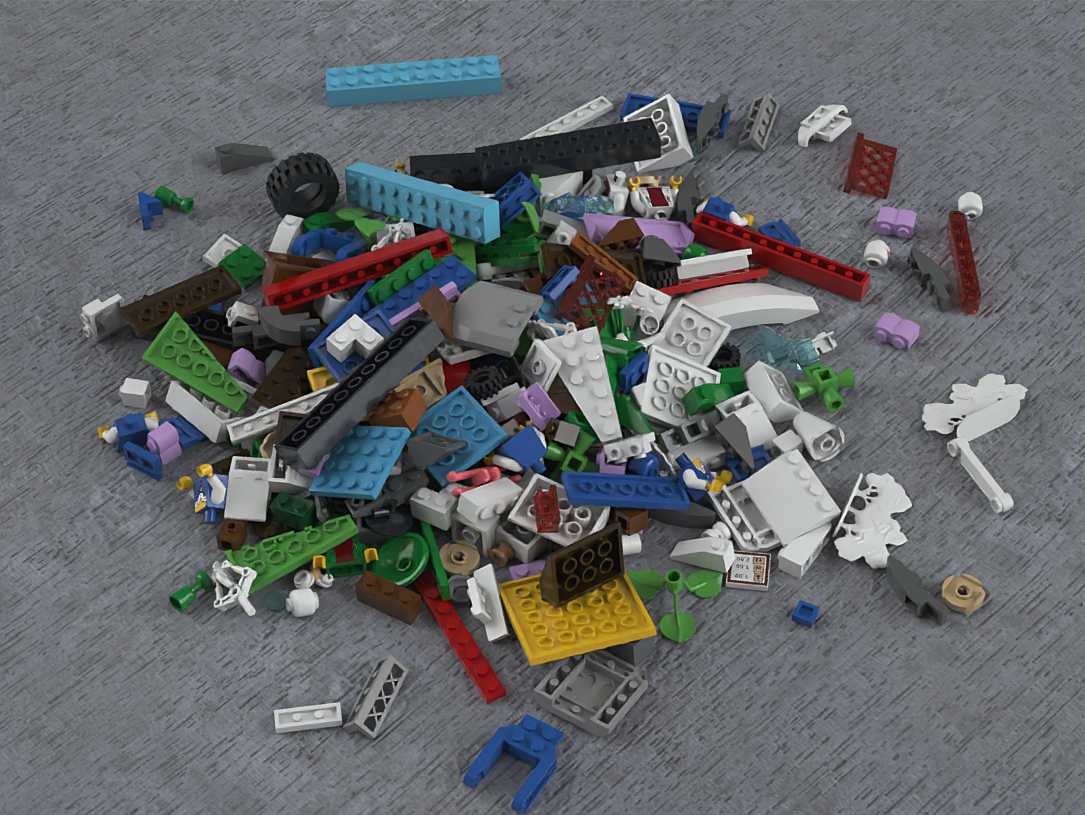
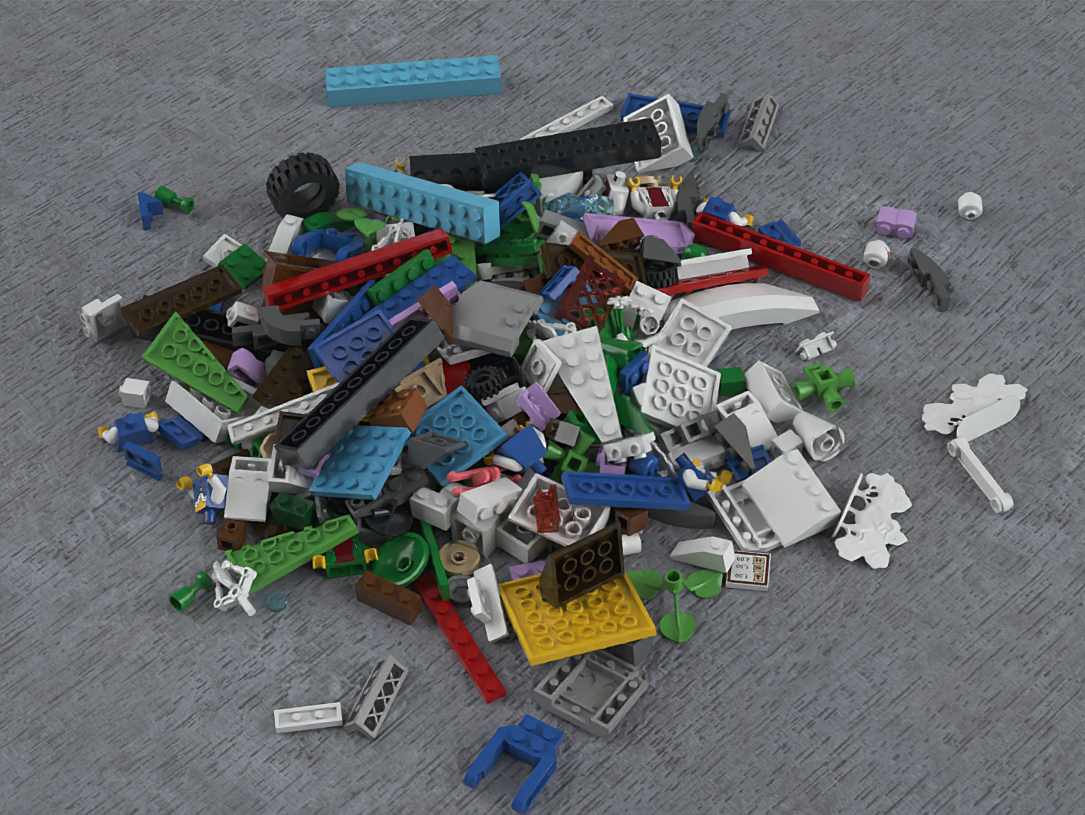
lavender brick [147,421,182,468] -> none
dark grey slope [215,143,273,175] -> none
white head [286,588,319,617] -> none
white plate [294,570,315,589] -> none
white arm [310,564,334,588] -> none
white brick [327,314,384,362] -> none
medium nougat wheel [489,541,515,567] -> none
green slope [681,383,735,416] -> none
white wheel [702,522,731,540] -> none
black tyre [707,343,741,372] -> none
clear light blue arch [756,324,820,370] -> none
white slope [777,523,832,579] -> none
blue plate [791,600,820,628] -> none
white plate [798,104,852,147] -> none
clear red fence [843,132,897,199] -> none
lavender brick [874,312,920,350] -> none
dark grey slope [885,555,949,627] -> none
tan plate [941,574,985,615] -> none
clear red beam [947,211,981,315] -> none

